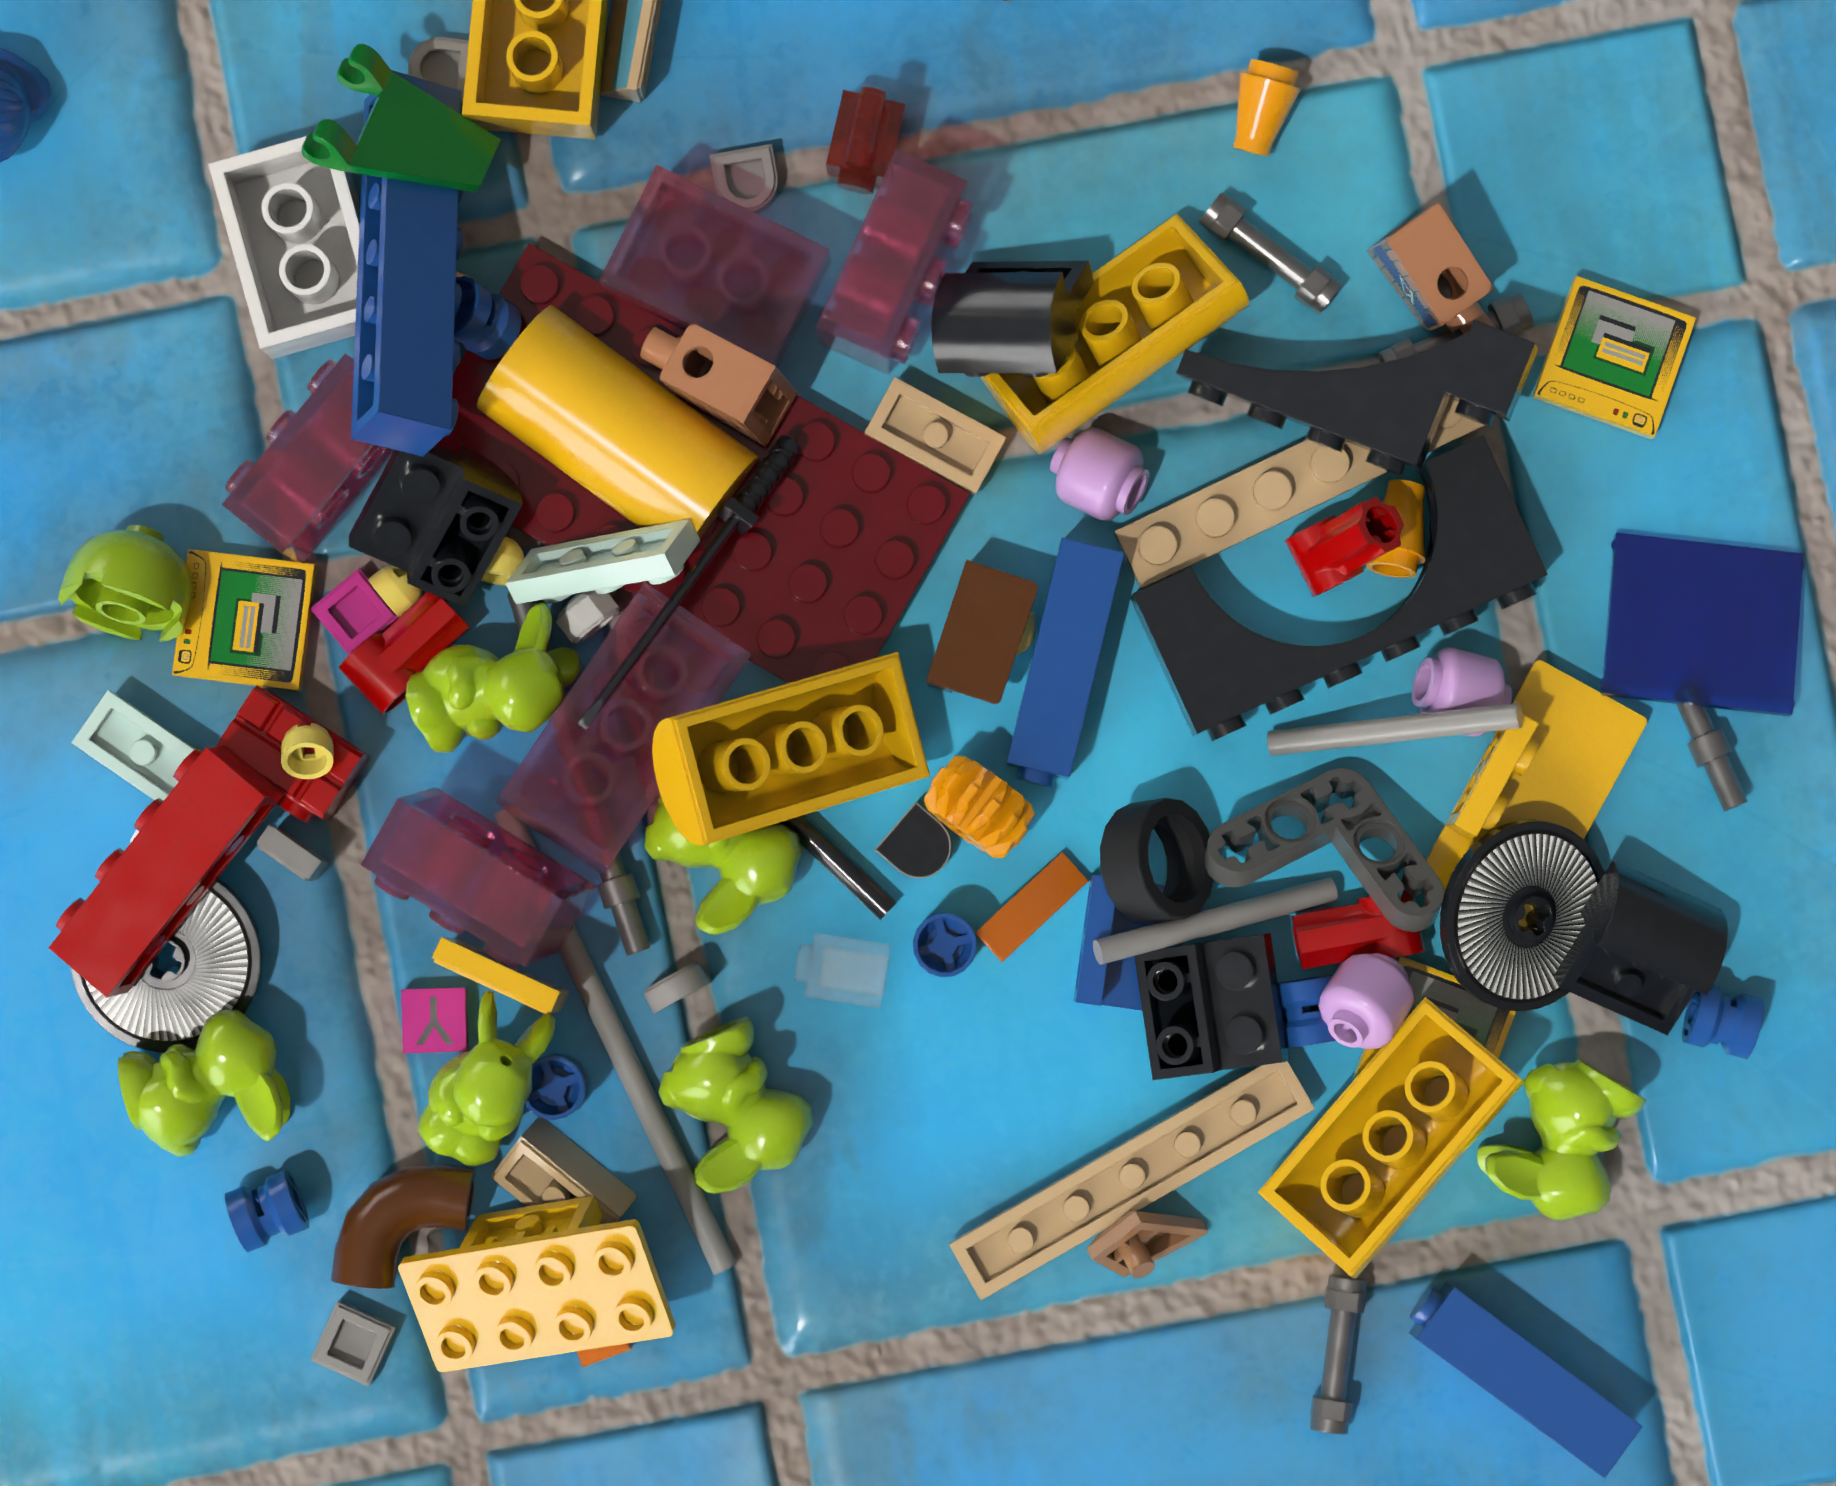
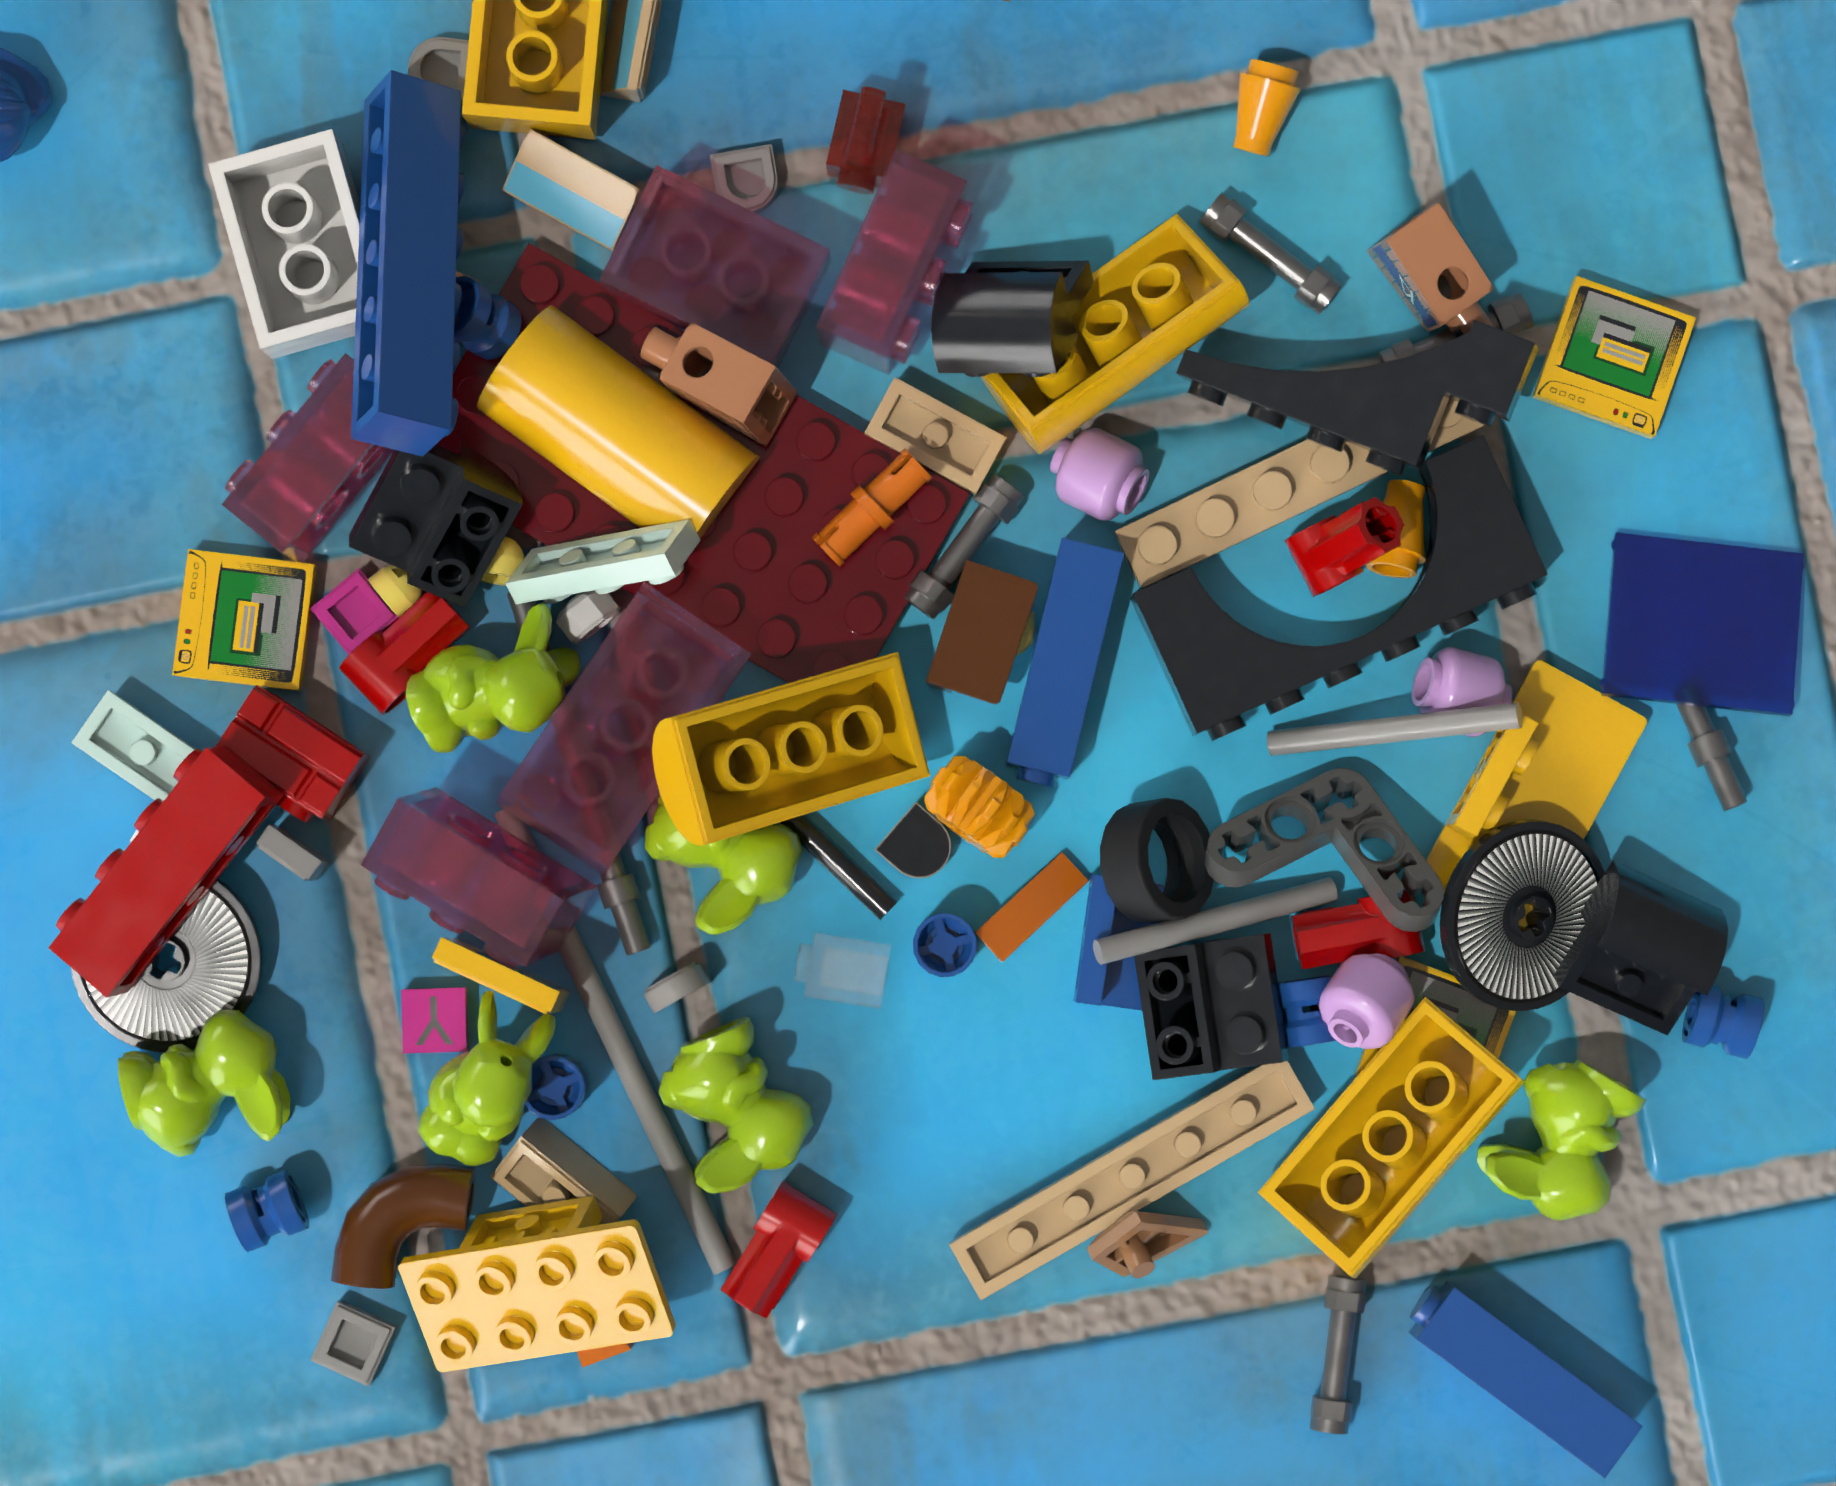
lime cylinder [58,525,193,642] -> none
light yellow hinge [281,723,334,779] -> none
green flag [301,44,501,192] -> none
black sword [577,435,801,731] -> none
none -> slope [502,129,643,252]
none -> red piece [720,1180,837,1319]
none -> orange pin [812,448,933,566]
none -> flat silver bar [904,475,1024,620]

